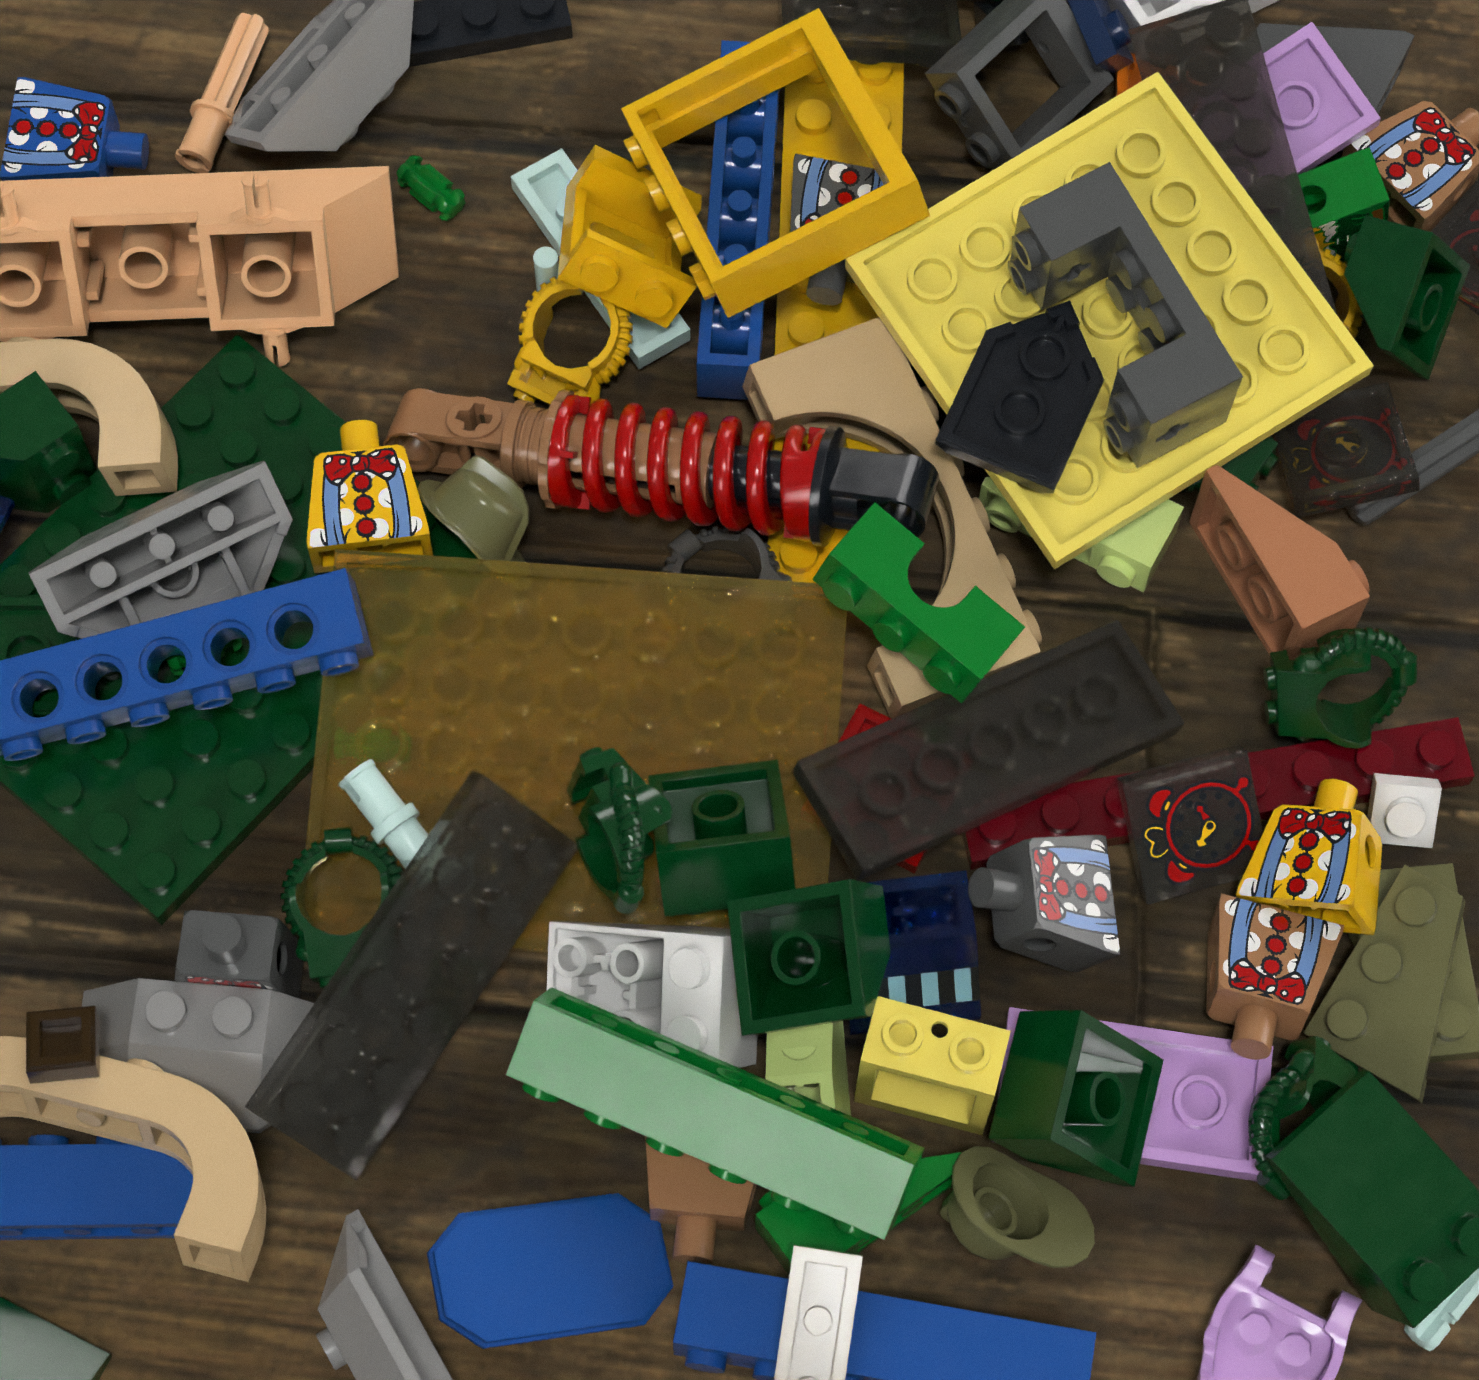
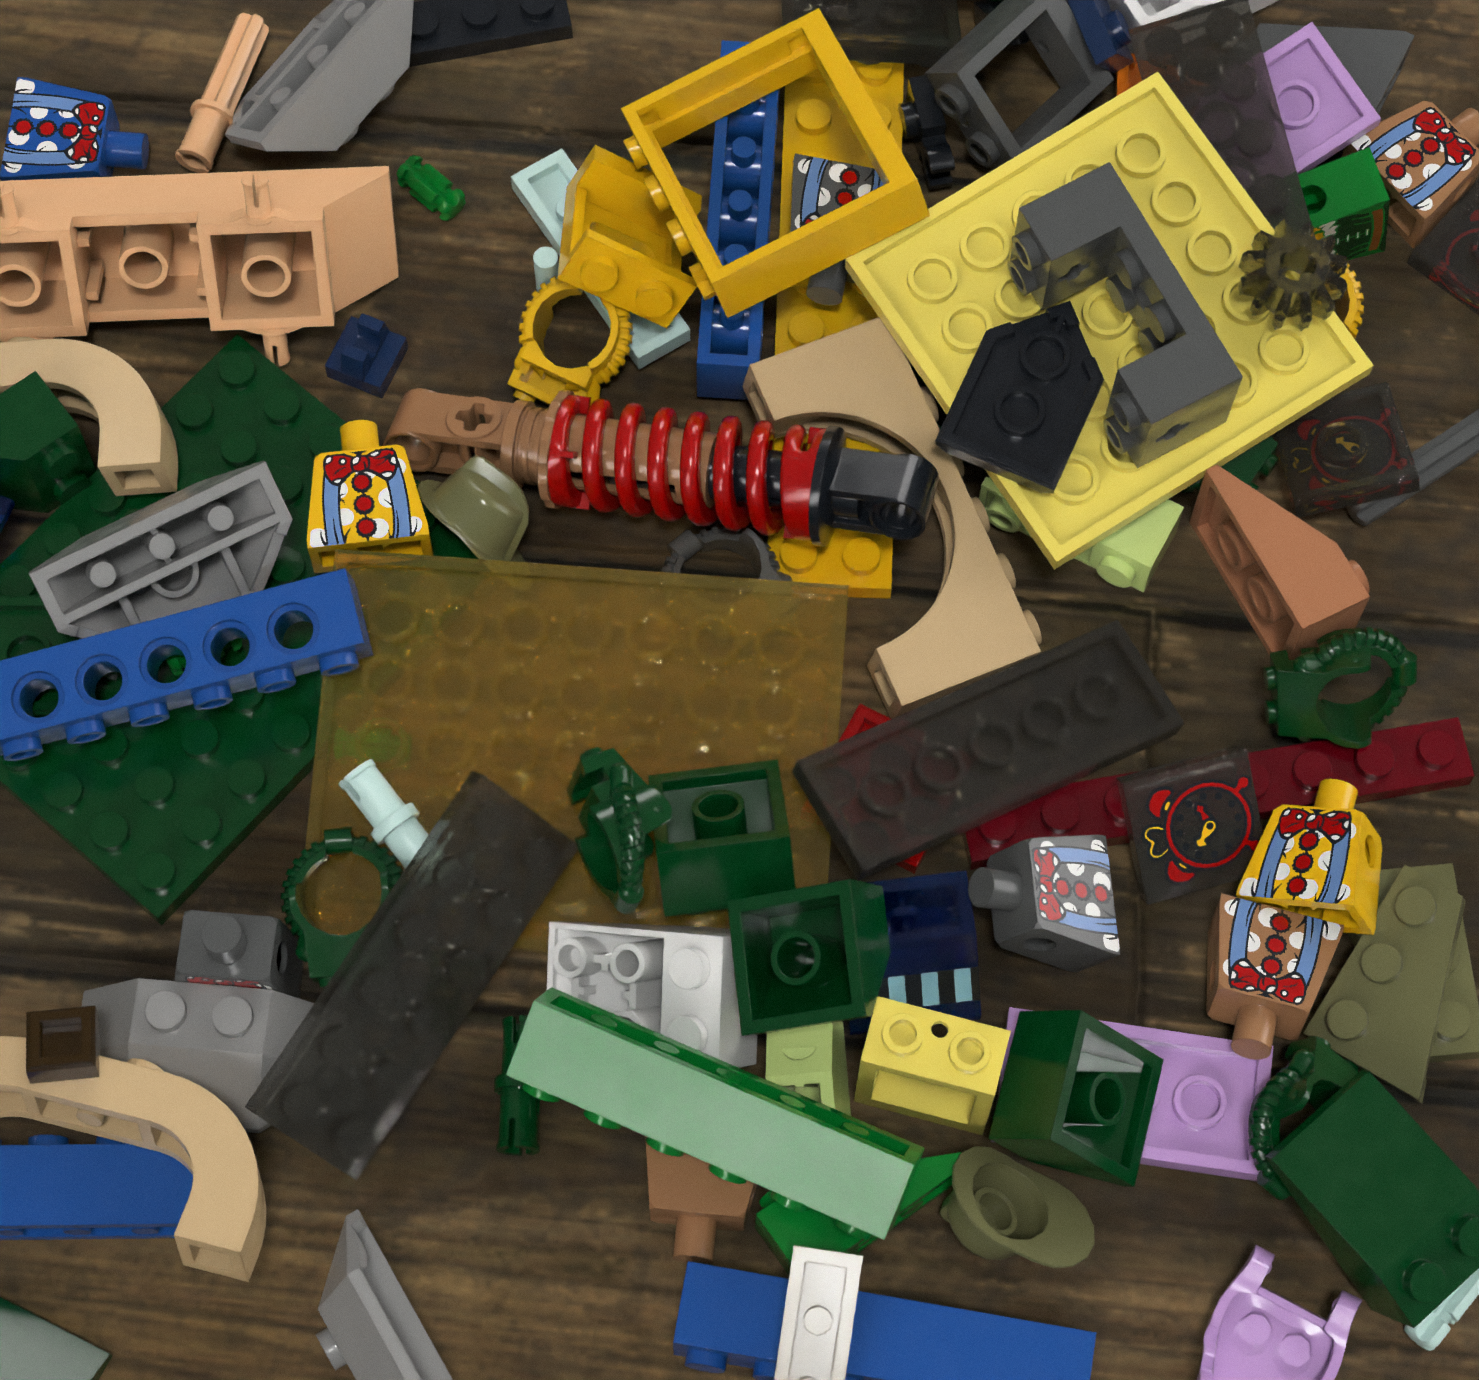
blue shield [427,1193,673,1349] -> none
green arch [812,503,1025,704] -> none
dark green slope [1344,215,1470,380] -> none
white plate [1367,773,1442,848] -> none
none -> dark blue tile [325,313,408,398]
none -> dark green pin [494,1015,540,1156]
none -> black plate [898,75,955,190]
none -> clear smoke gear [1238,219,1348,331]

